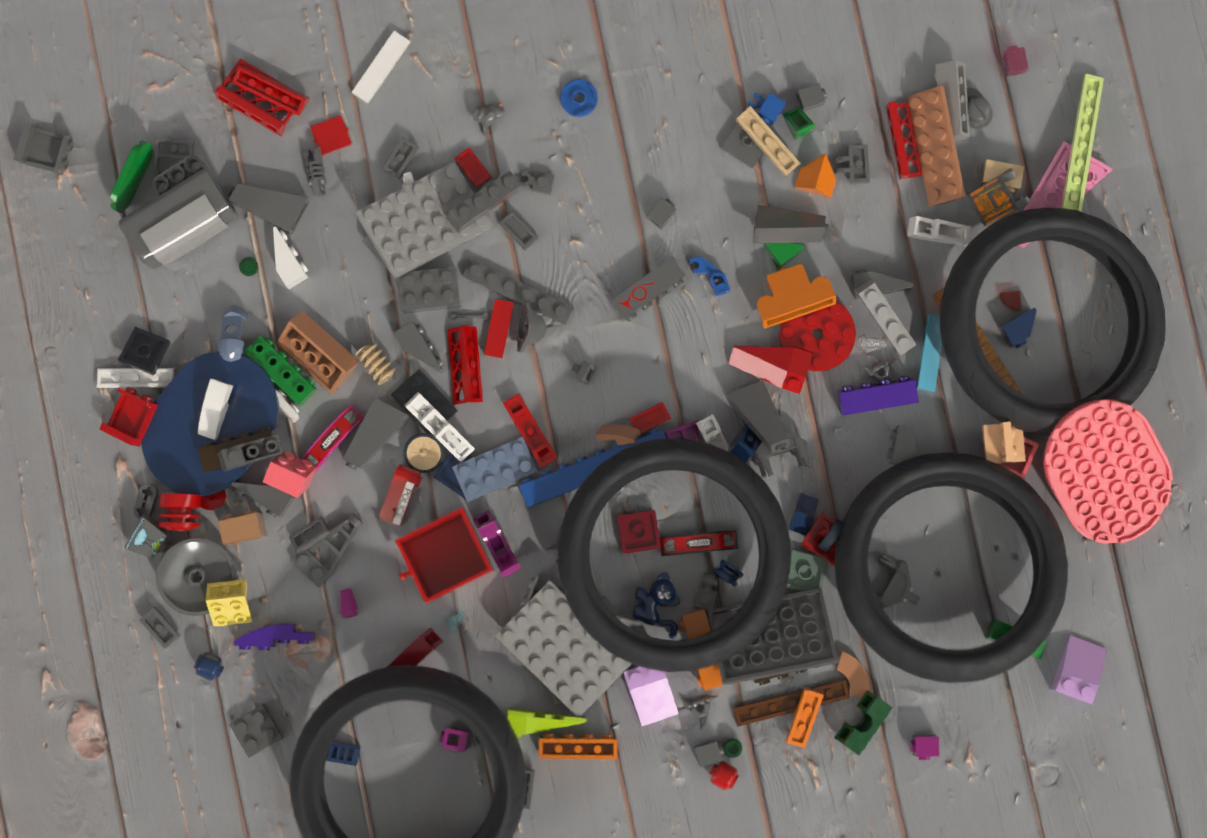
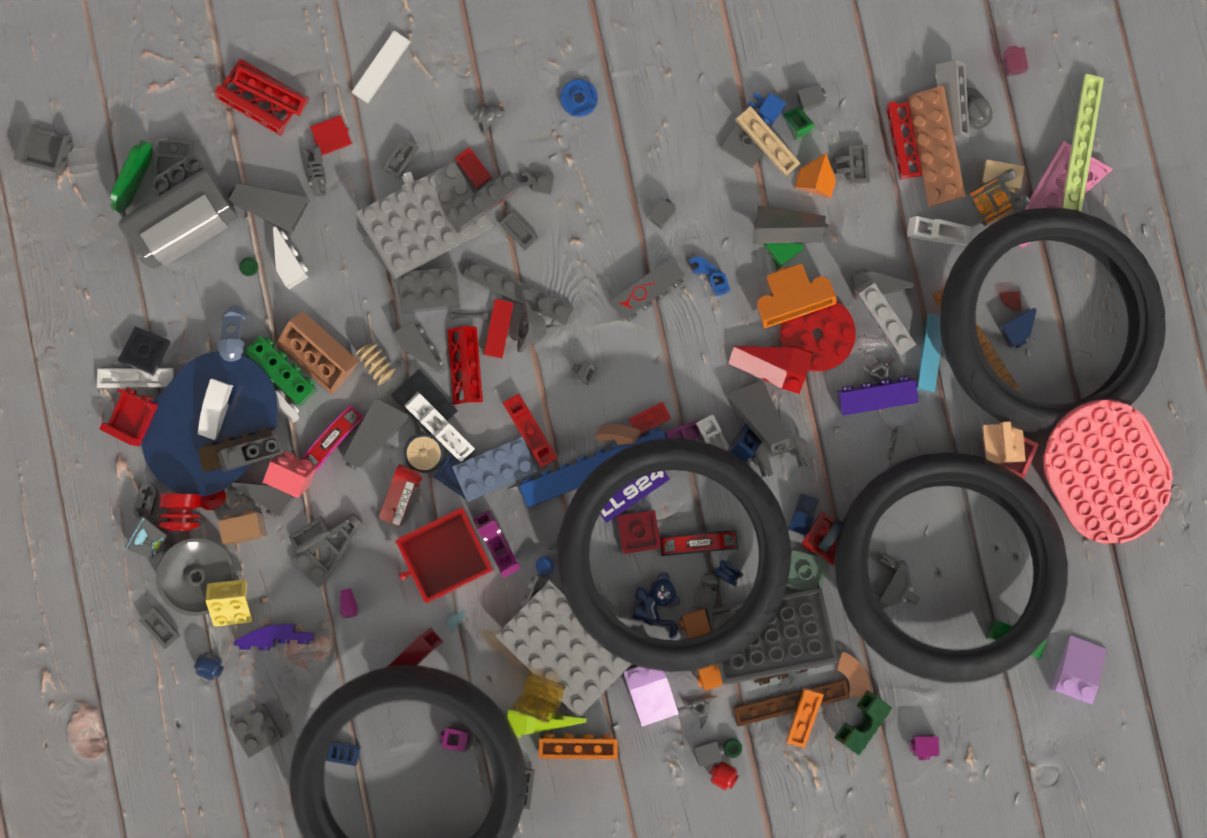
none -> clear yellow bracket [512,672,566,723]
none -> blue plate [536,556,555,575]
none -> dark purple brick [600,471,670,523]

